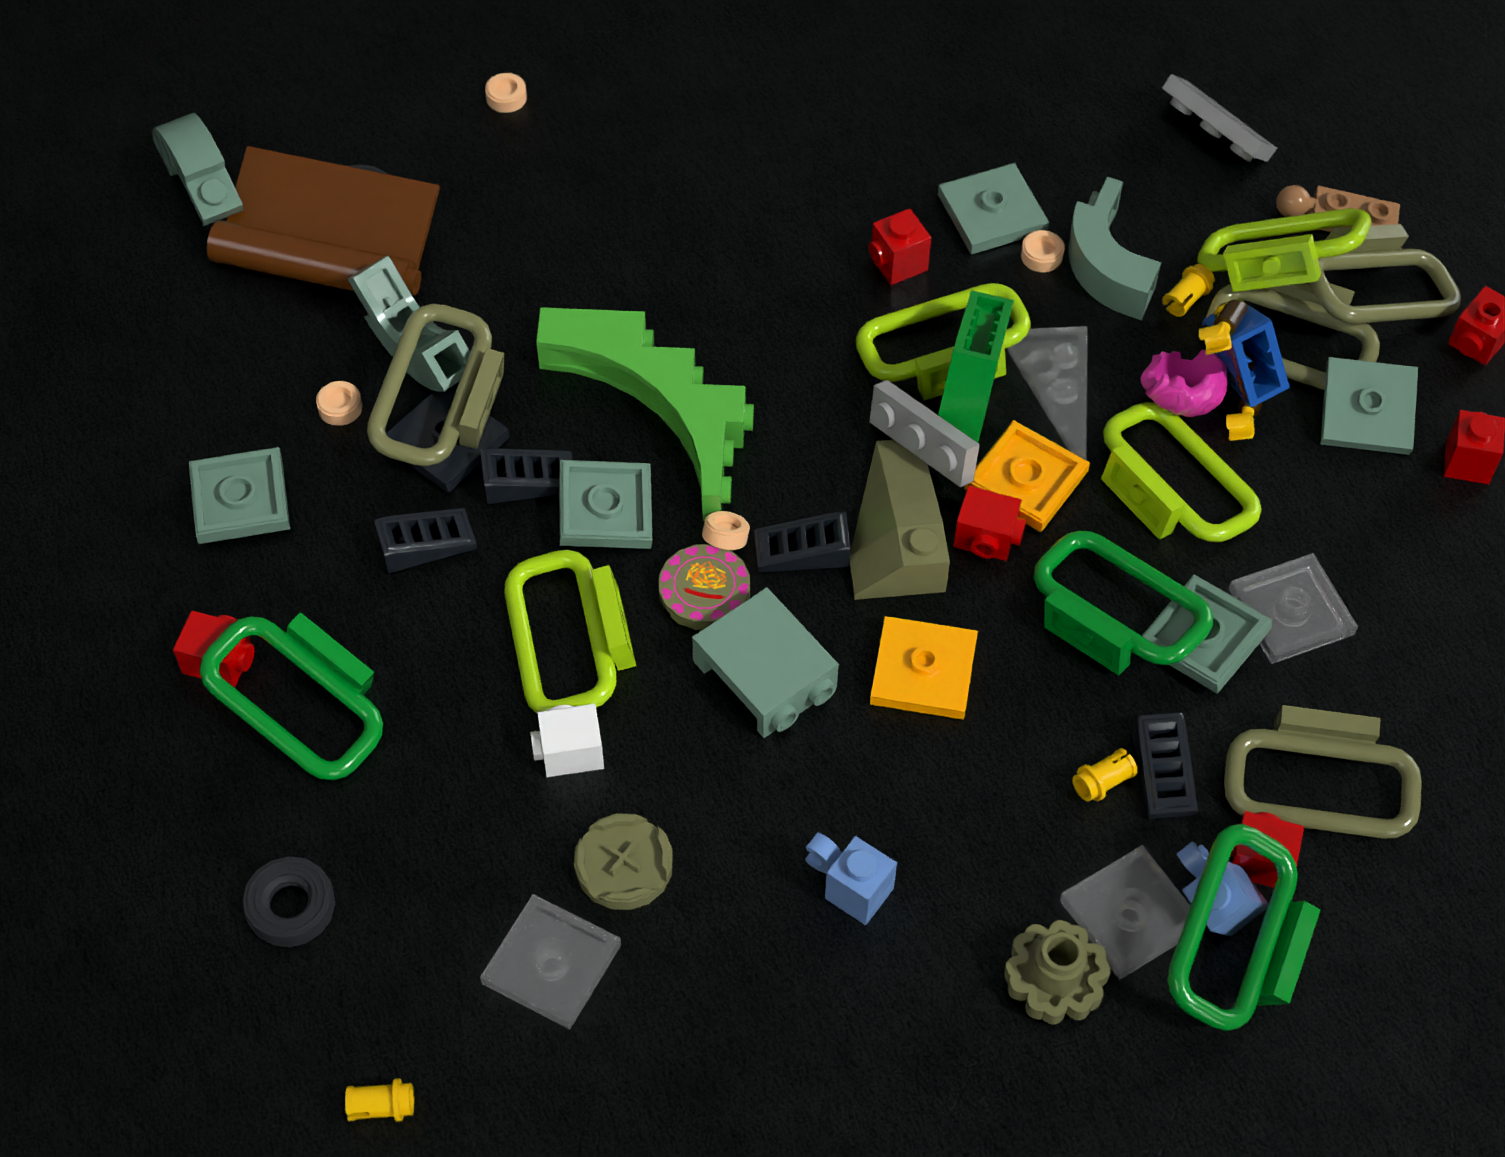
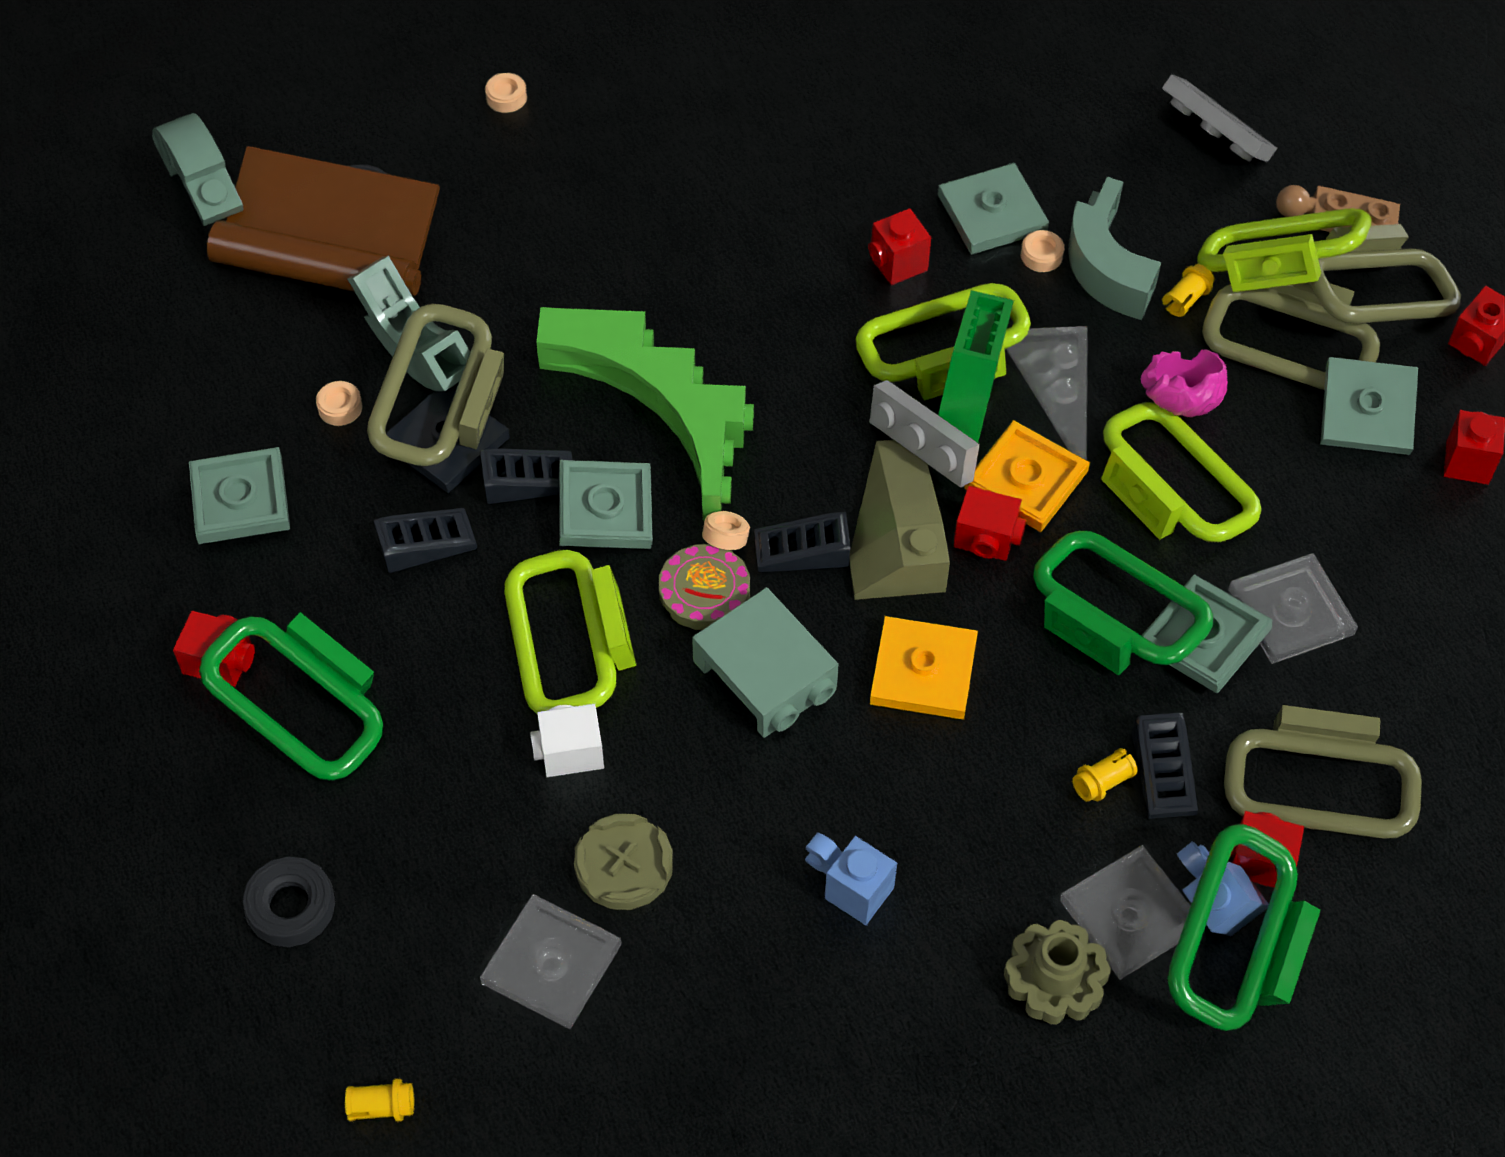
torso [1199,299,1290,441] -> none

